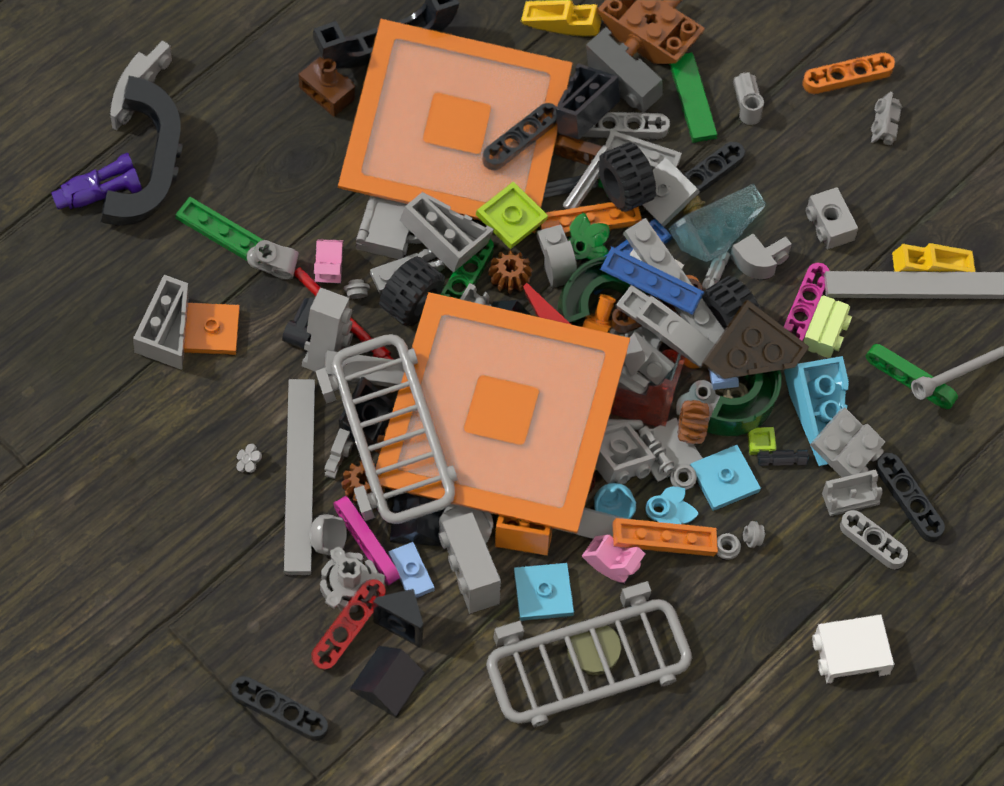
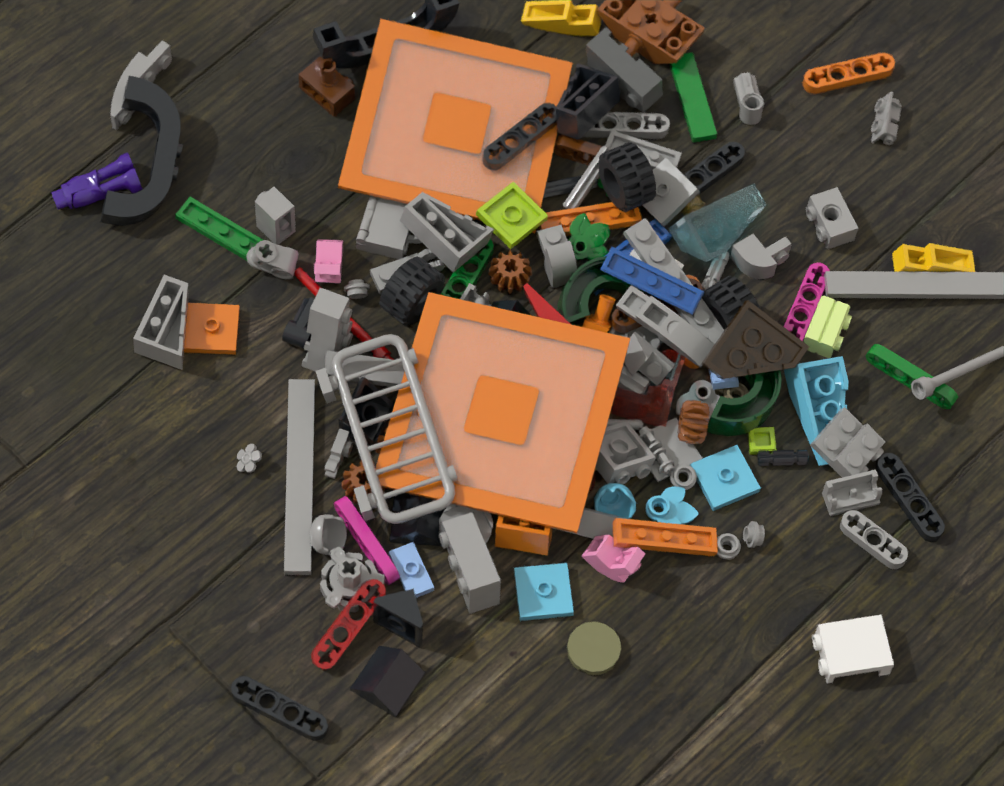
light grey bar [486,581,692,727] -> none
none -> light grey brick [255,187,296,245]

